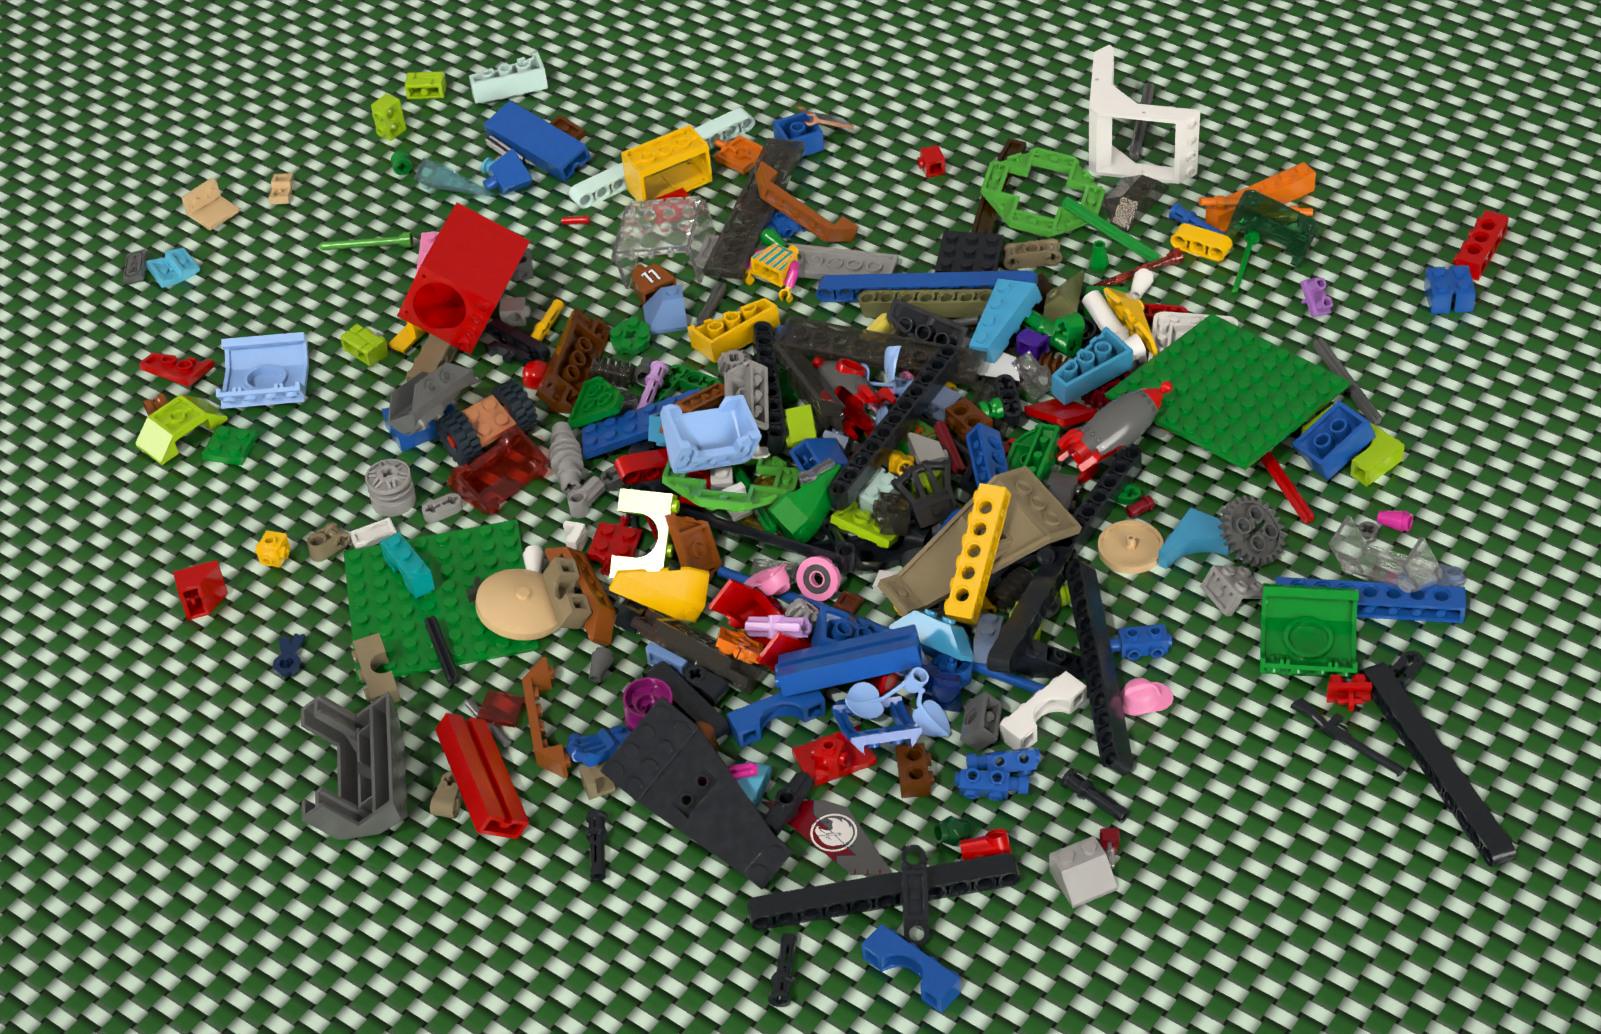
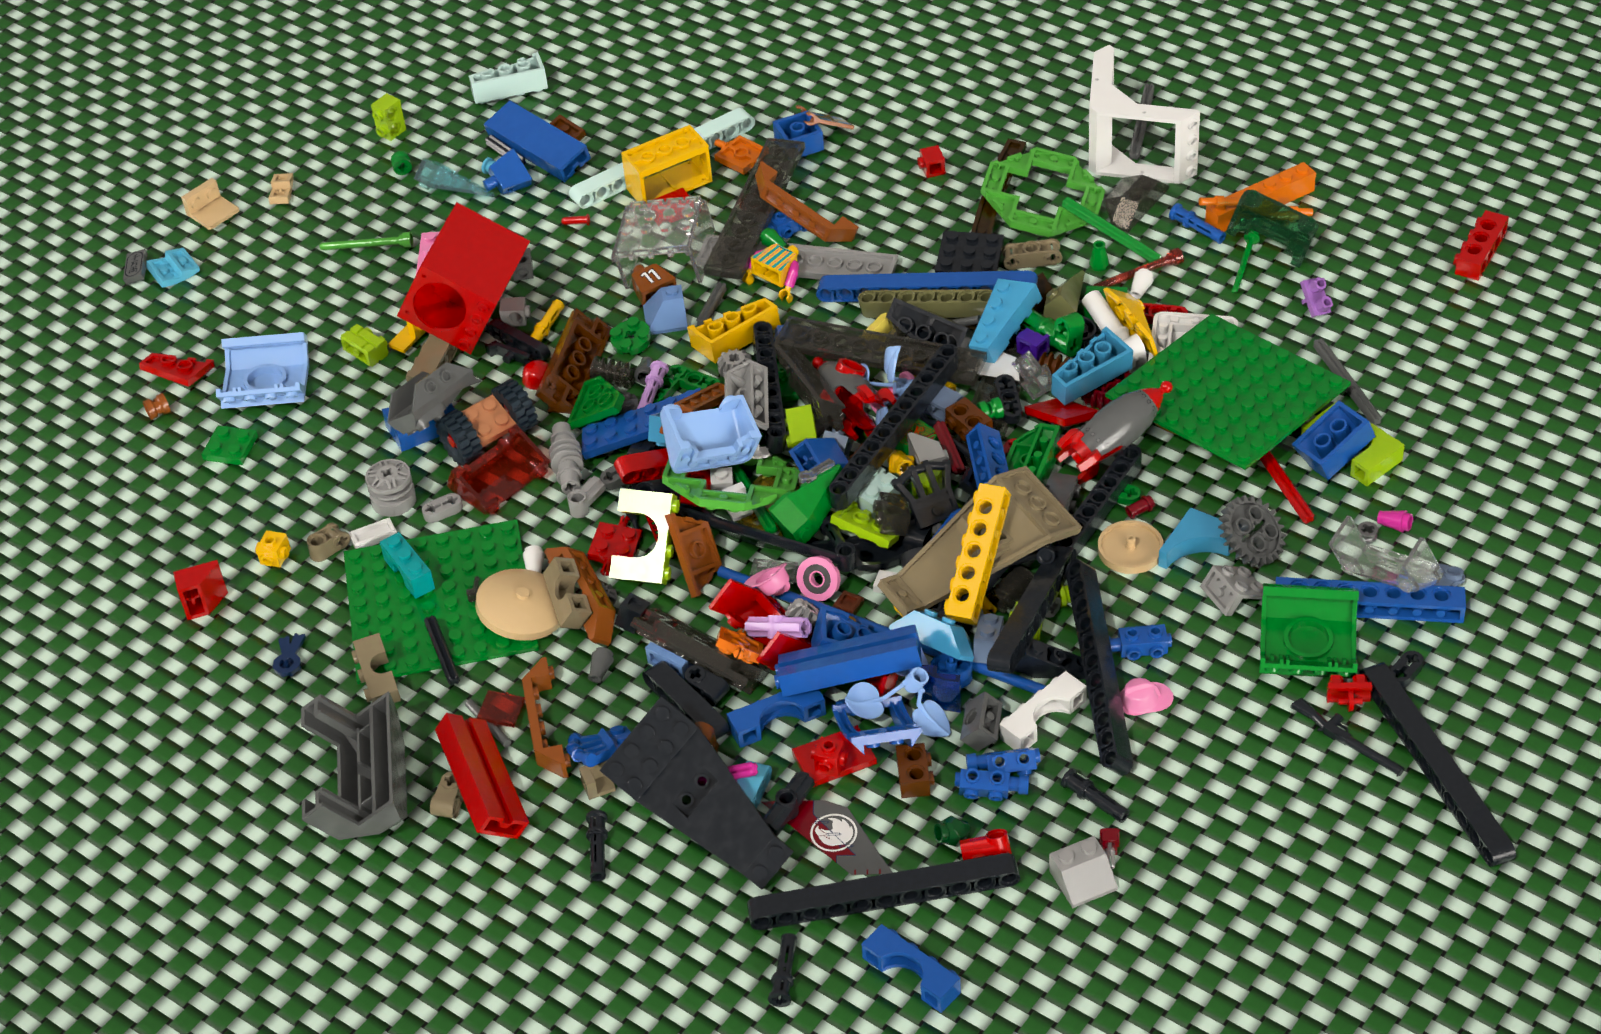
lime slope [135,394,228,465] -> none
lime brick [405,71,447,99] -> none
white bracket [563,521,588,551] -> none
yellow wedge [609,567,710,623] -> none
magenta wheel [623,677,673,732] -> none
black plate [901,844,929,947] -> none
yellow beam [1170,223,1233,261] -> none
blue piece [1424,265,1476,314] -> none

